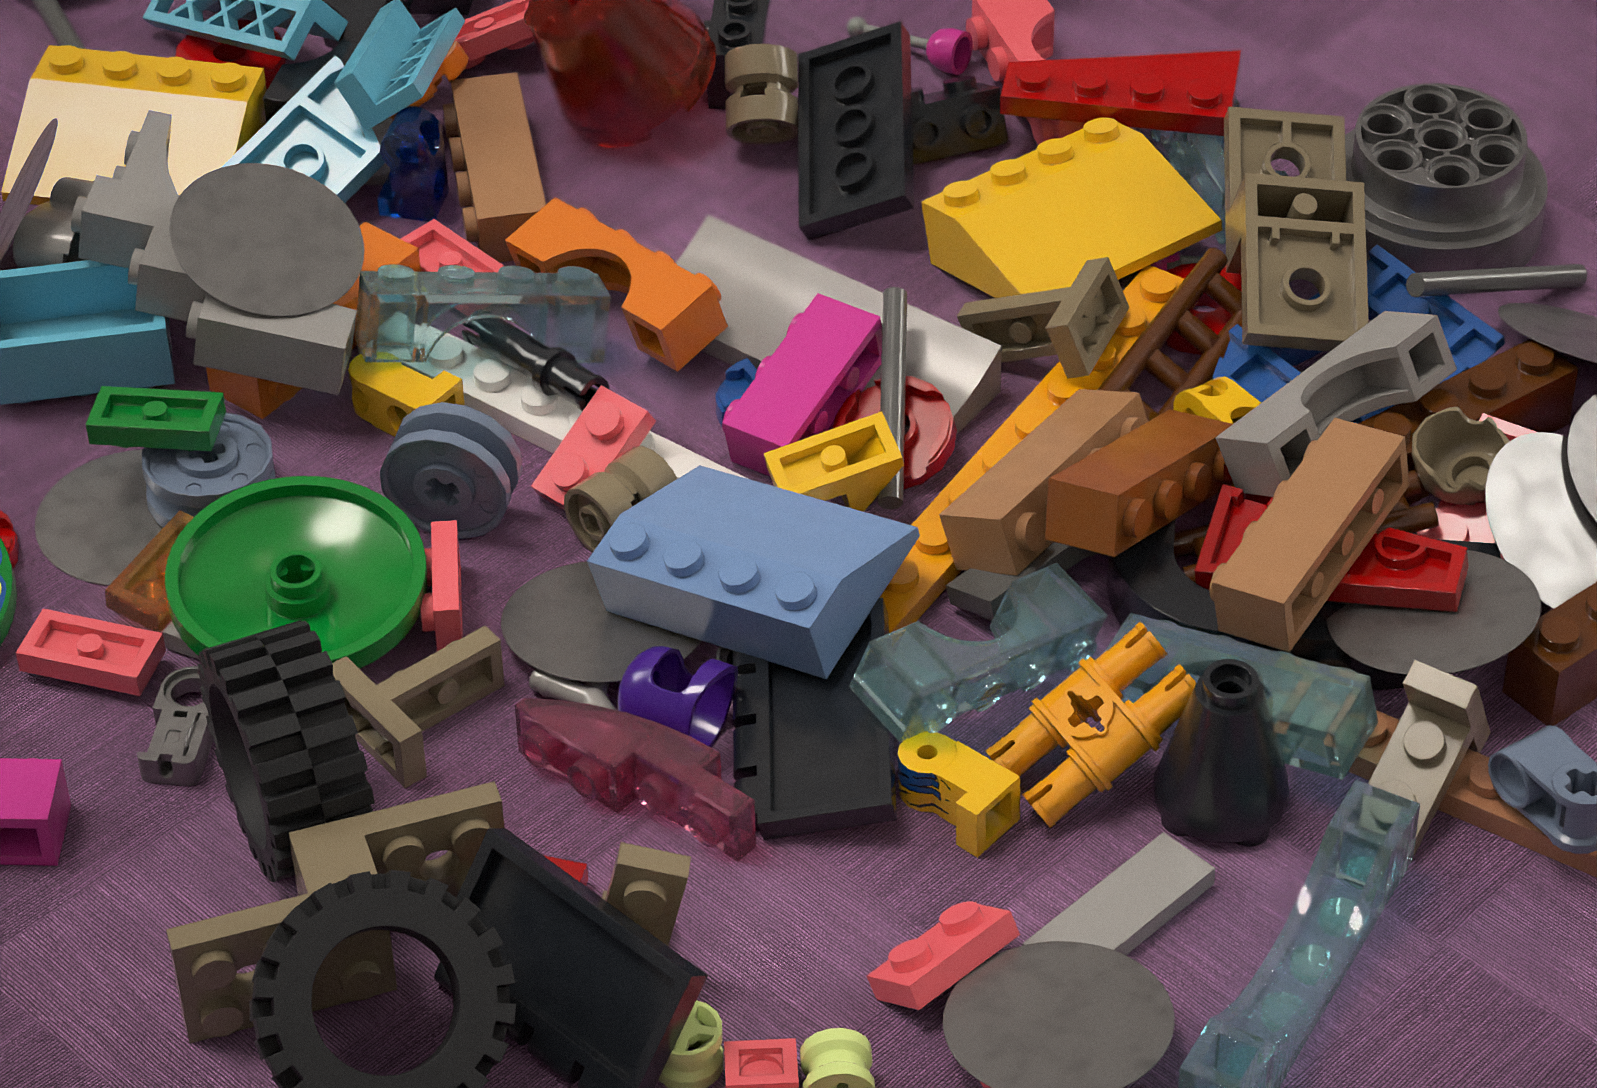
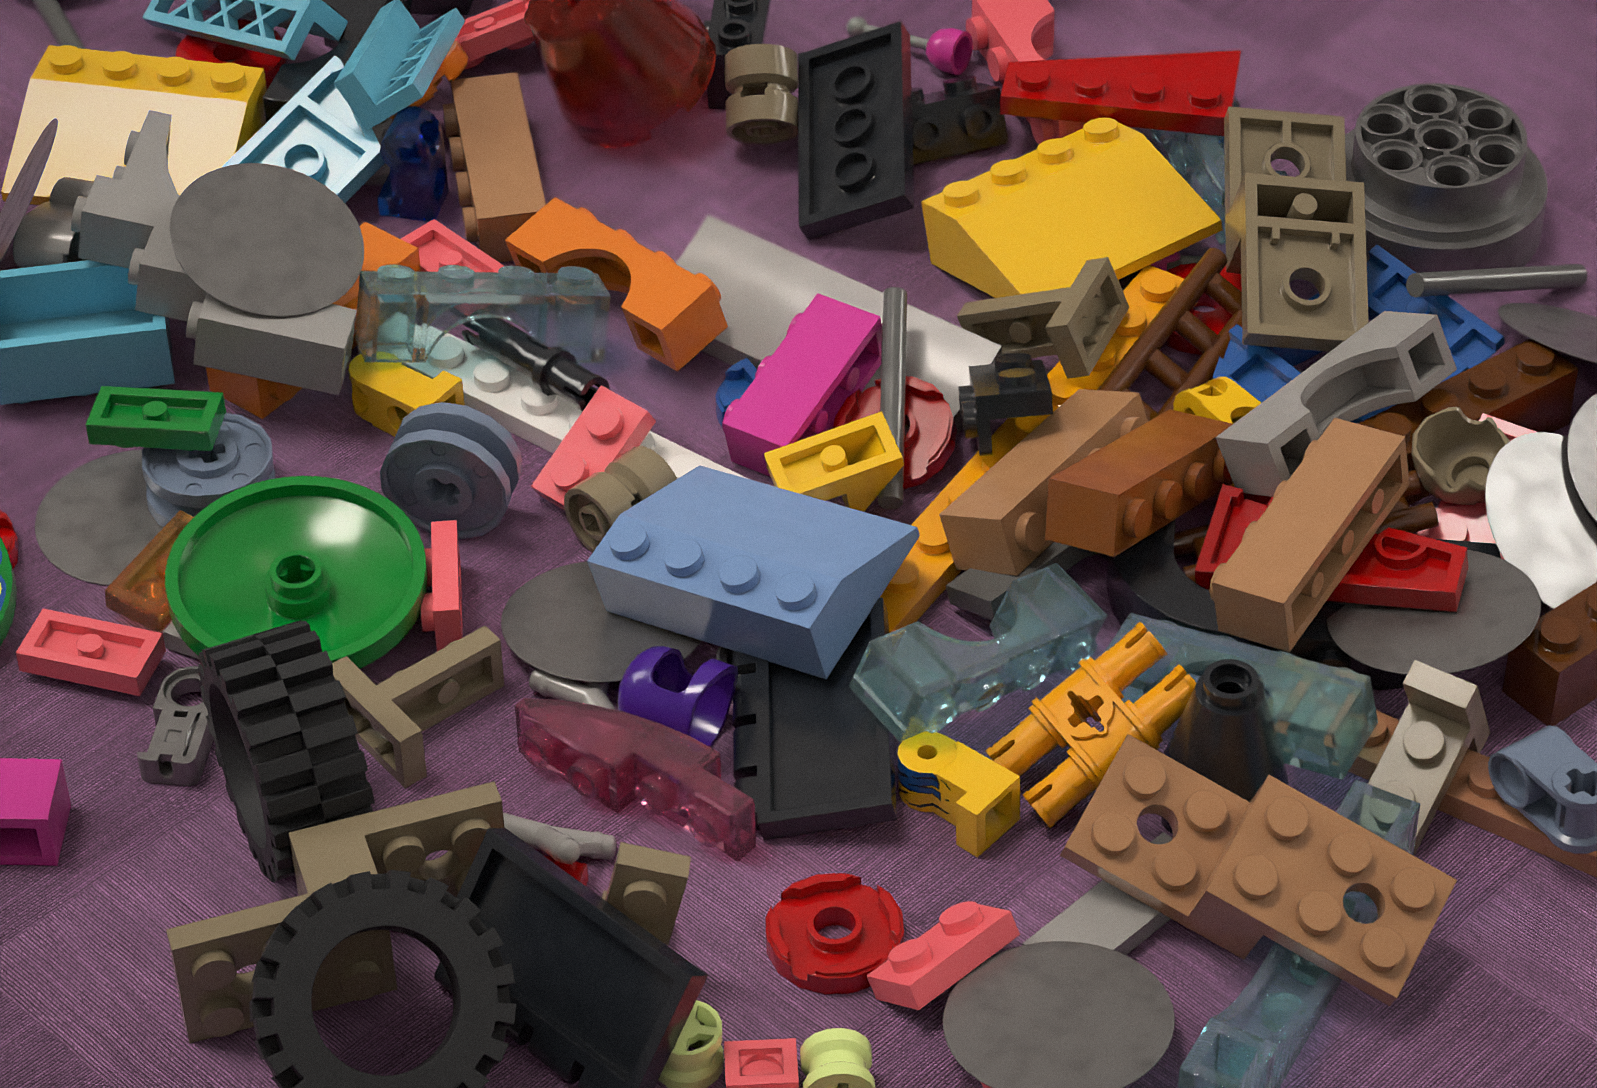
none -> light grey piece [503,813,617,864]
none -> red tile [765,873,904,995]
none -> black bracket [958,353,1053,456]
none -> medium nougat bracket [1060,734,1457,1006]

